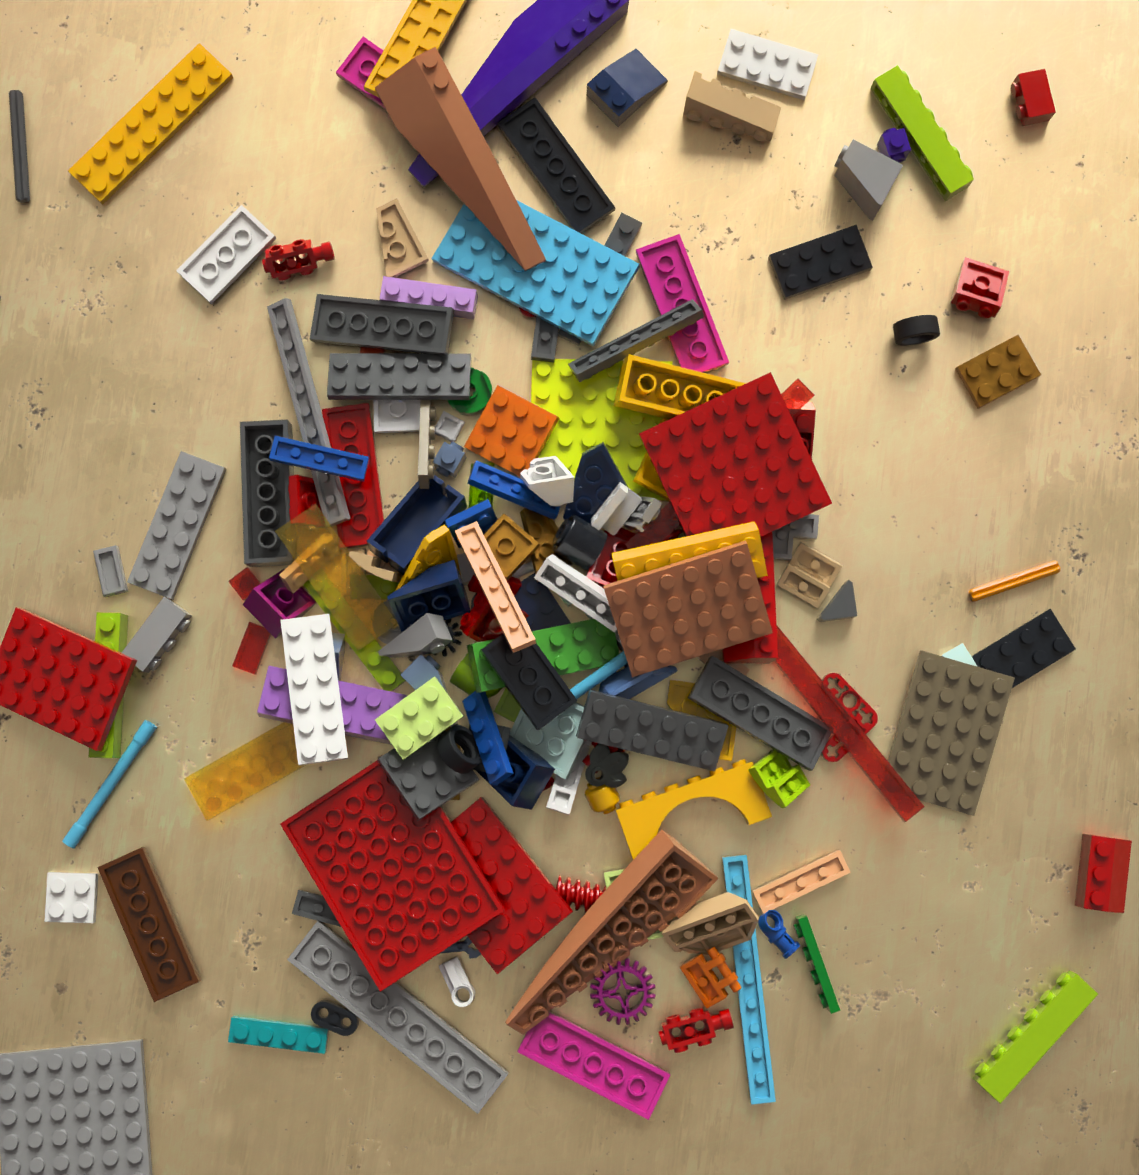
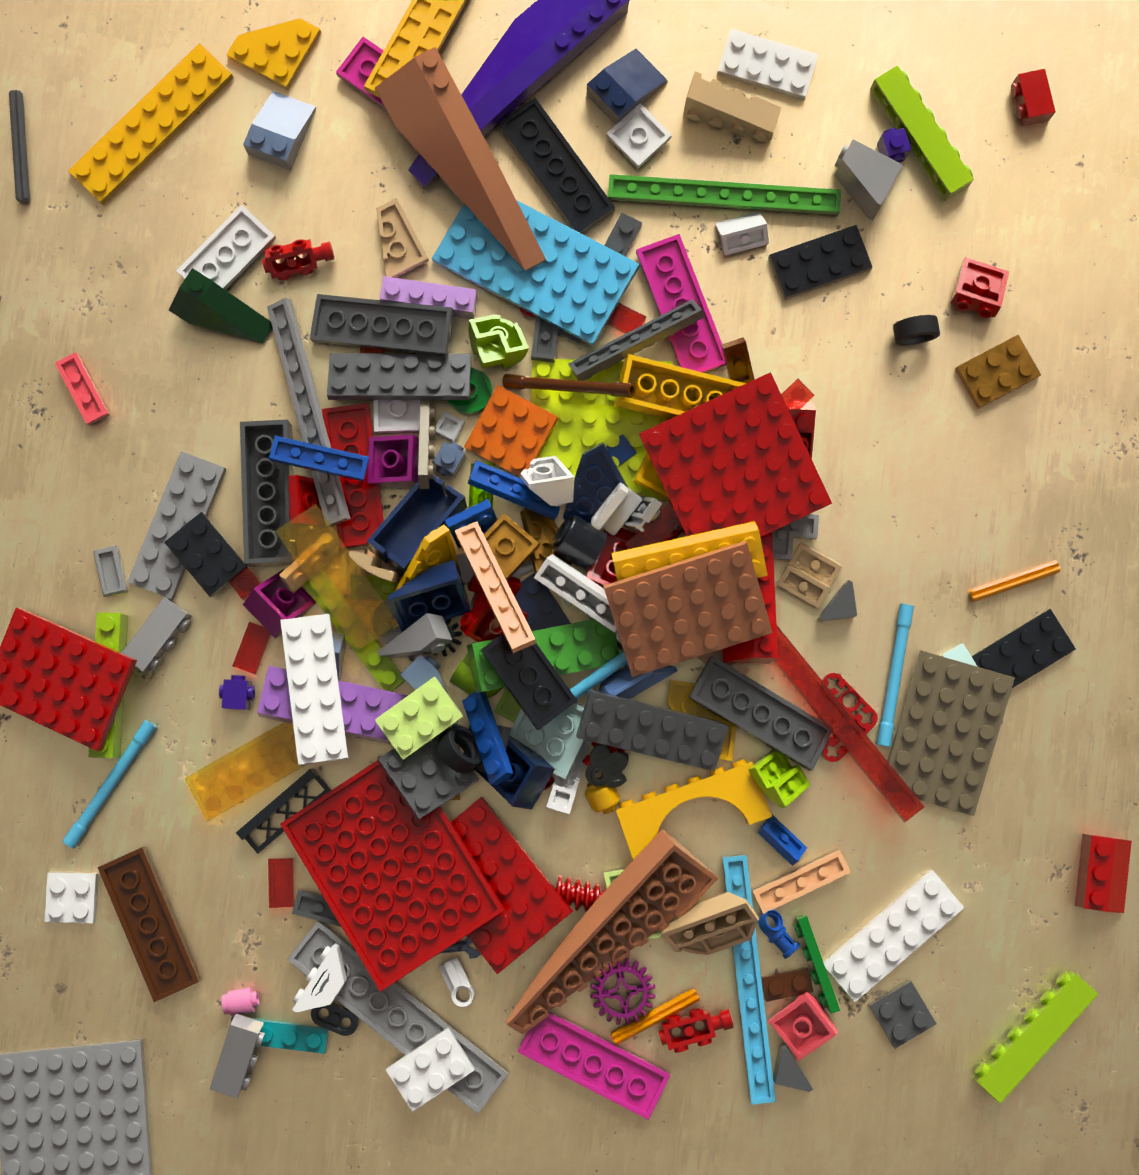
orange plate [680,946,742,1009] -> none
none -> coral plate [55,352,110,426]
none -> black plate [164,512,248,597]
none -> dark green wedge [169,268,272,344]
none -> light grey brick [210,1014,265,1099]
none -> dark purple brick [219,675,255,710]
none -> bright pink brick [221,987,260,1016]
none -> yellow plate [226,18,321,90]
none -> black fence [236,768,332,854]
none -> sand blue slope [243,91,316,171]
none -> clear red tile [268,858,295,908]
none -> white slope [292,943,347,1013]
none -> magenta slope [367,434,419,488]
none -> white plate [386,1027,475,1112]
none -> lime brick [468,315,529,369]
none -> reddish brown piece [502,374,635,398]
none -> white plate [606,103,672,169]
none -> blue piece [606,434,636,466]
none -> clear red tile [607,303,646,334]
none -> bright green plate [608,174,841,215]
none -> light orange axle [611,989,700,1045]
none -> white panel [715,212,769,256]
none -> reddish brown plate [721,337,755,383]
none -> blue plate [757,815,807,866]
none -> reddish brown plate [761,967,814,1002]
none -> coral slope [768,992,838,1061]
none -> dark grey slope [773,1043,813,1092]
none -> white plate [823,870,964,1002]
none -> dark grey plate [868,980,937,1049]
none -> medium azure piece [877,604,914,747]

